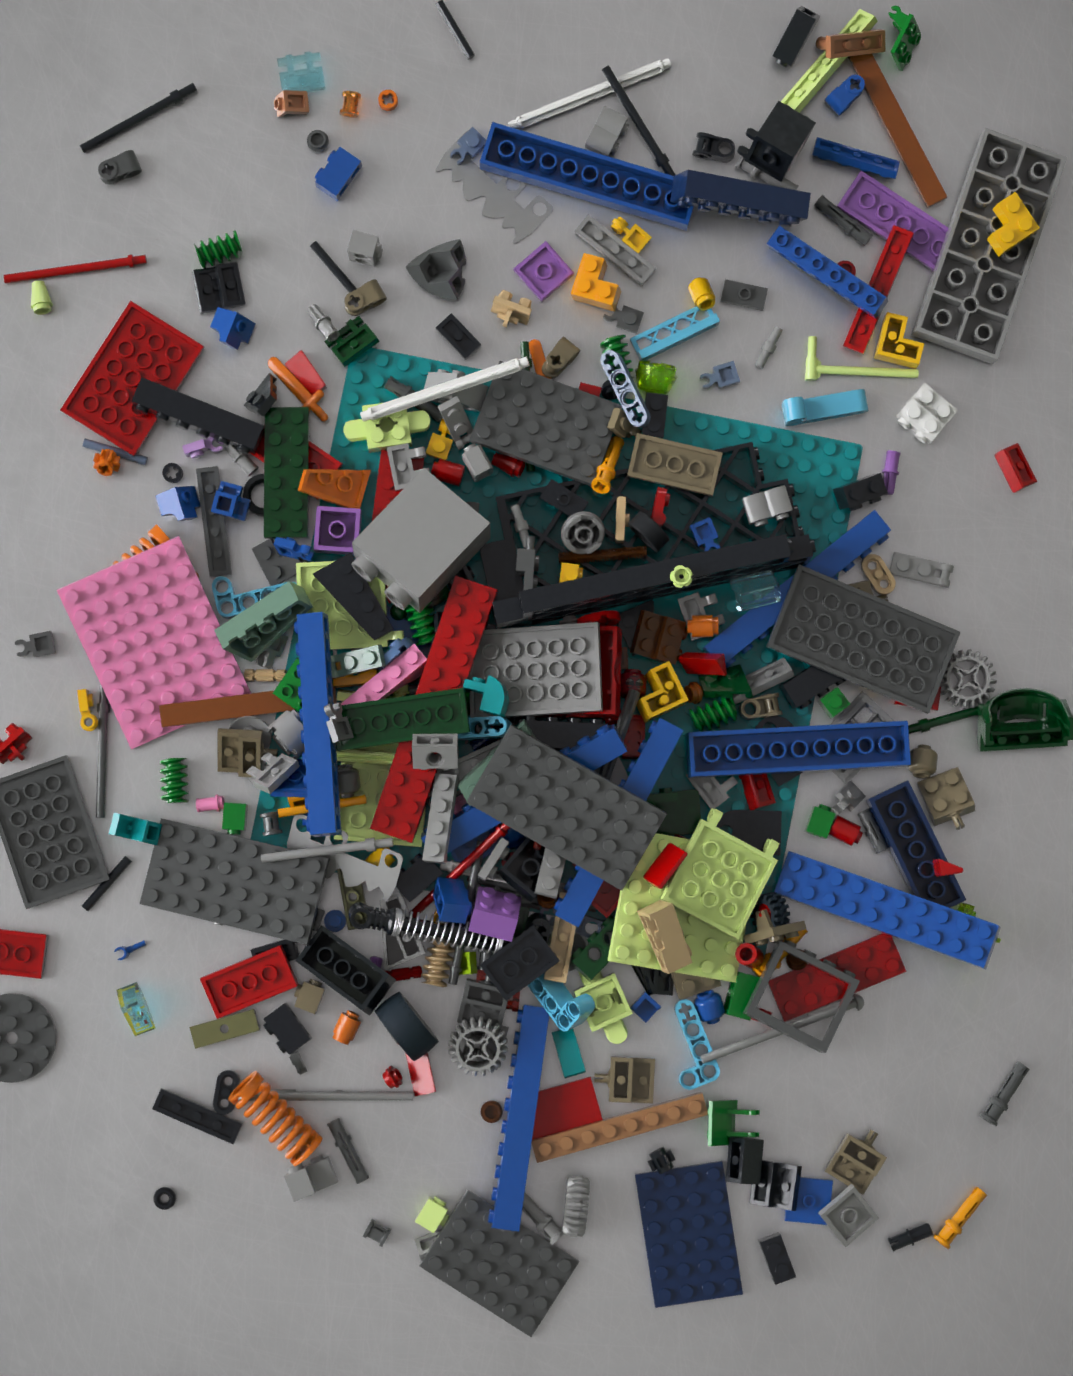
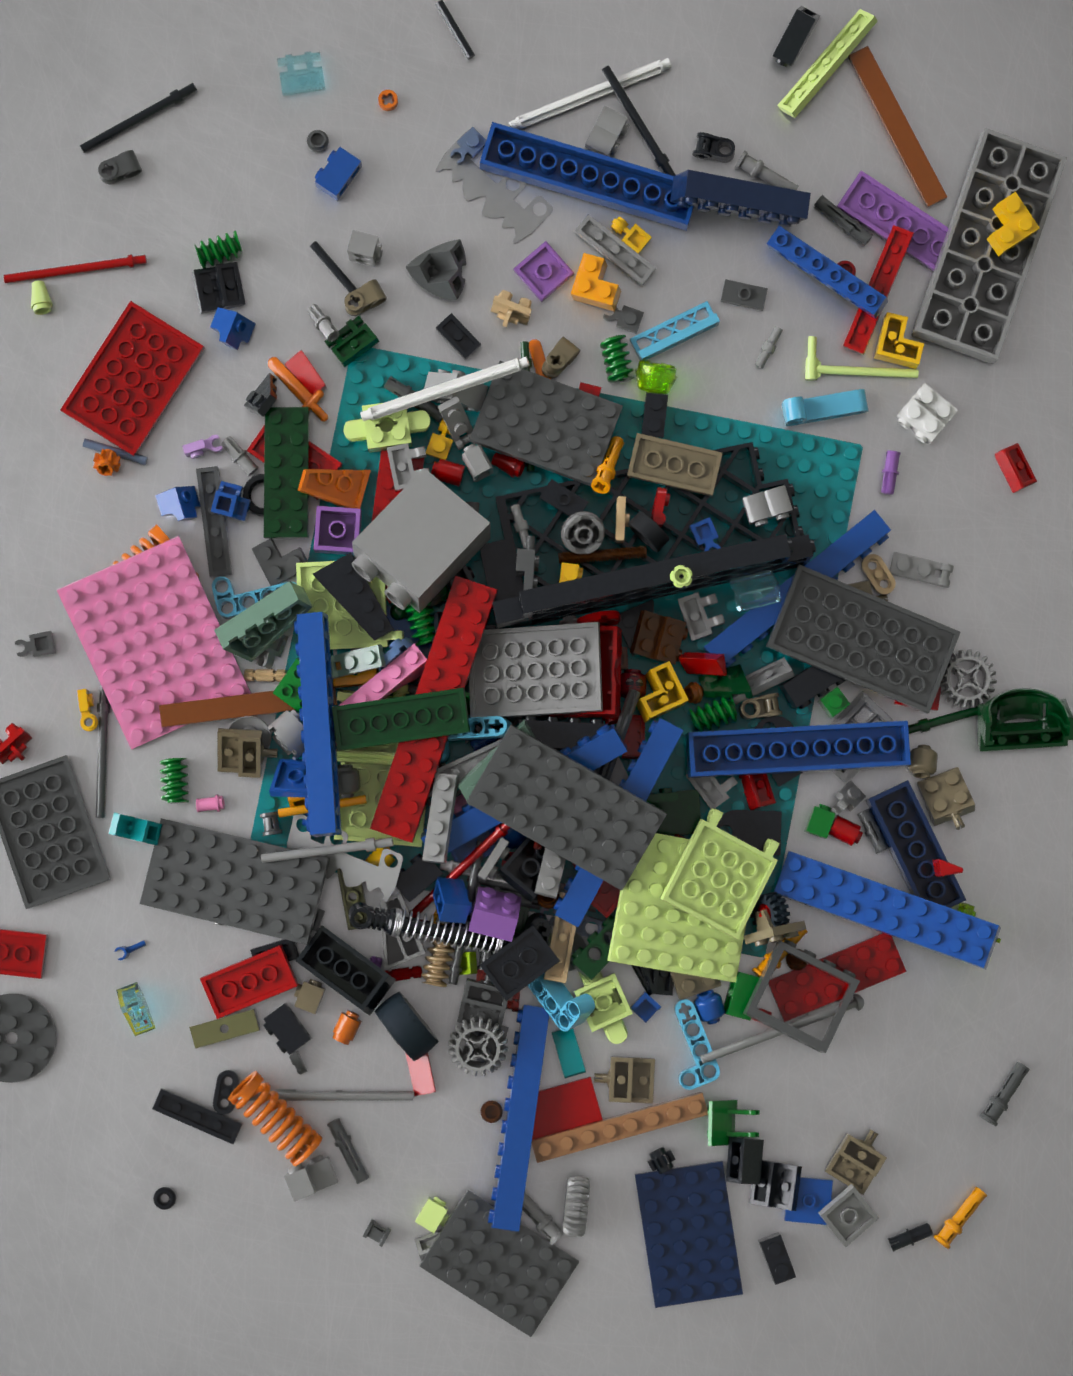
black bar [82,856,132,911] -> none
black brick [132,378,265,454] -> none
black bush [162,463,183,483] -> none
green brick [222,803,248,835] -> none
light grey plate [246,752,300,794] -> none
blue plate [273,537,315,561] -> none
nougat bracket [274,90,309,117] -> none
dark grey plate [324,702,354,743] -> none
blue plate [324,910,346,932] -> none
clear orange bush [339,91,361,118] -> none
red plate [383,1066,403,1088] -> none
light grey brick [412,734,459,770] -> none
teal brick [463,675,509,718] -> none
sand blue beam [600,350,651,428] -> none
black plate [601,380,621,400] -> none
dark tan plate [607,408,642,438] -> none
tan wedge [637,900,692,974] -> none
red slope [643,843,688,889] -> none
orange brick [687,615,718,637] -> none
yellow brick [688,277,715,310] -> none
sand blue plate [700,361,740,389] -> none
red brick [735,943,764,968] -> none
black container [737,101,816,182] -> none
blue plate [812,137,900,179] -> none
nougat piece [816,29,885,58] -> none
blue piece [824,74,865,116] -> none
black brick [833,473,888,511] -> none
green plate [888,6,921,71] -> none

